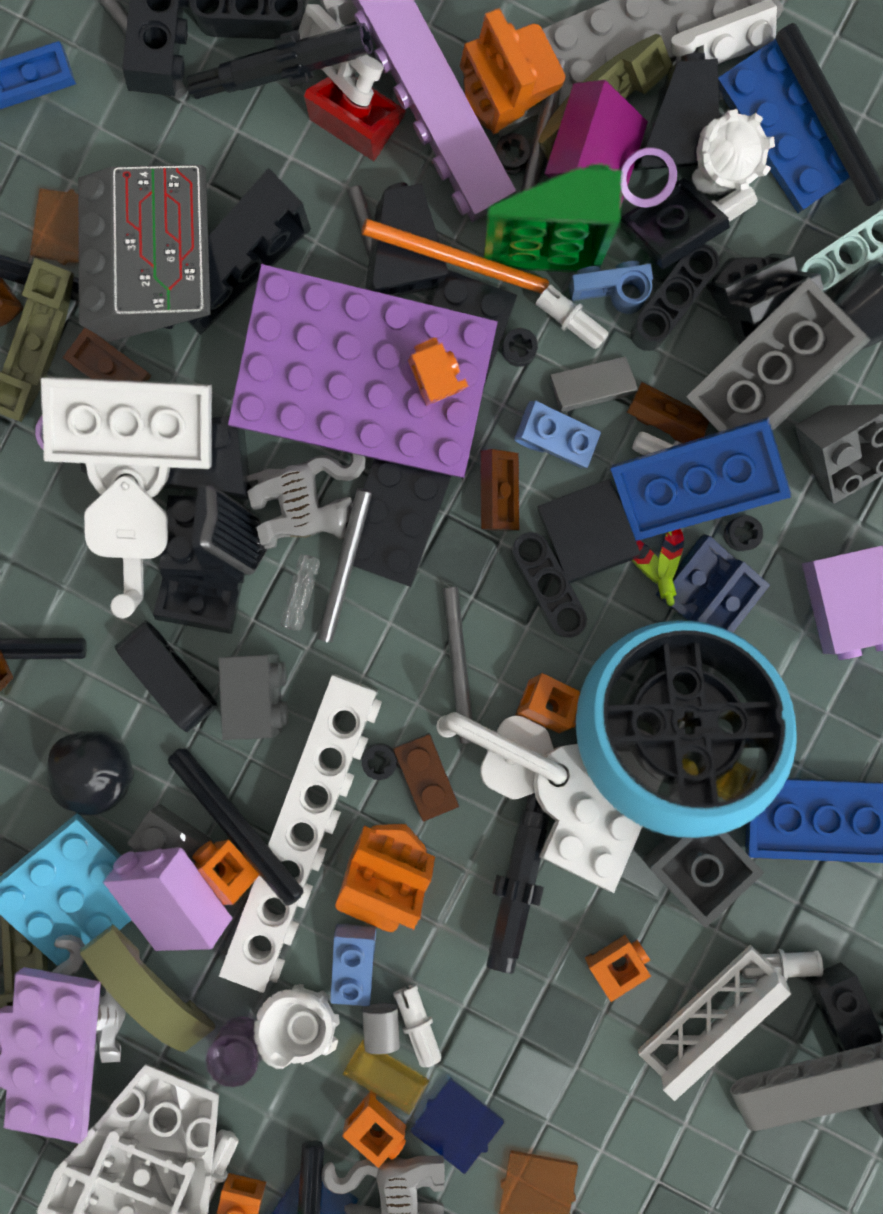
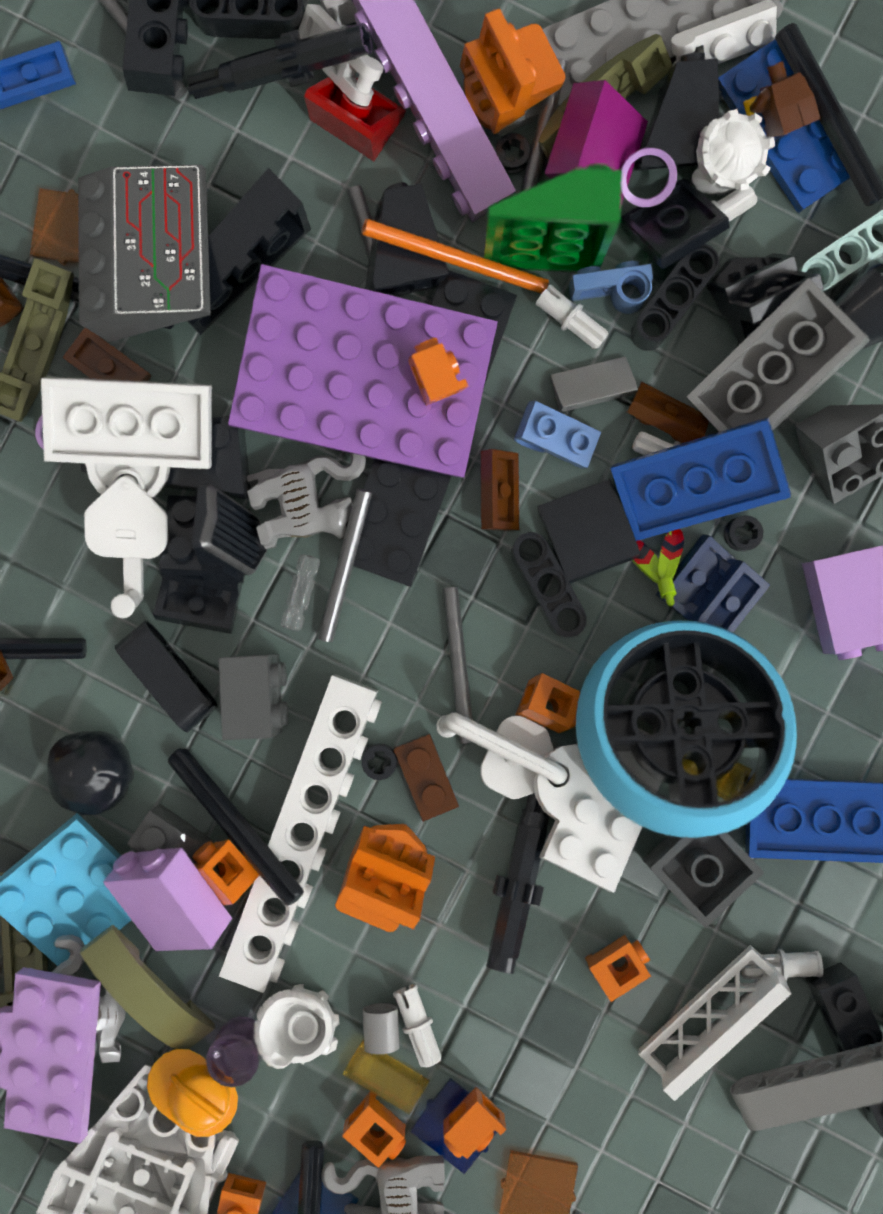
medium blue plate [331,924,376,1006] -> none
black bush [502,328,538,367] -> none
none -> light orange piece [147,1049,238,1137]
none -> orange brick [443,1087,506,1159]
none -> reddish brown piece [743,61,821,137]

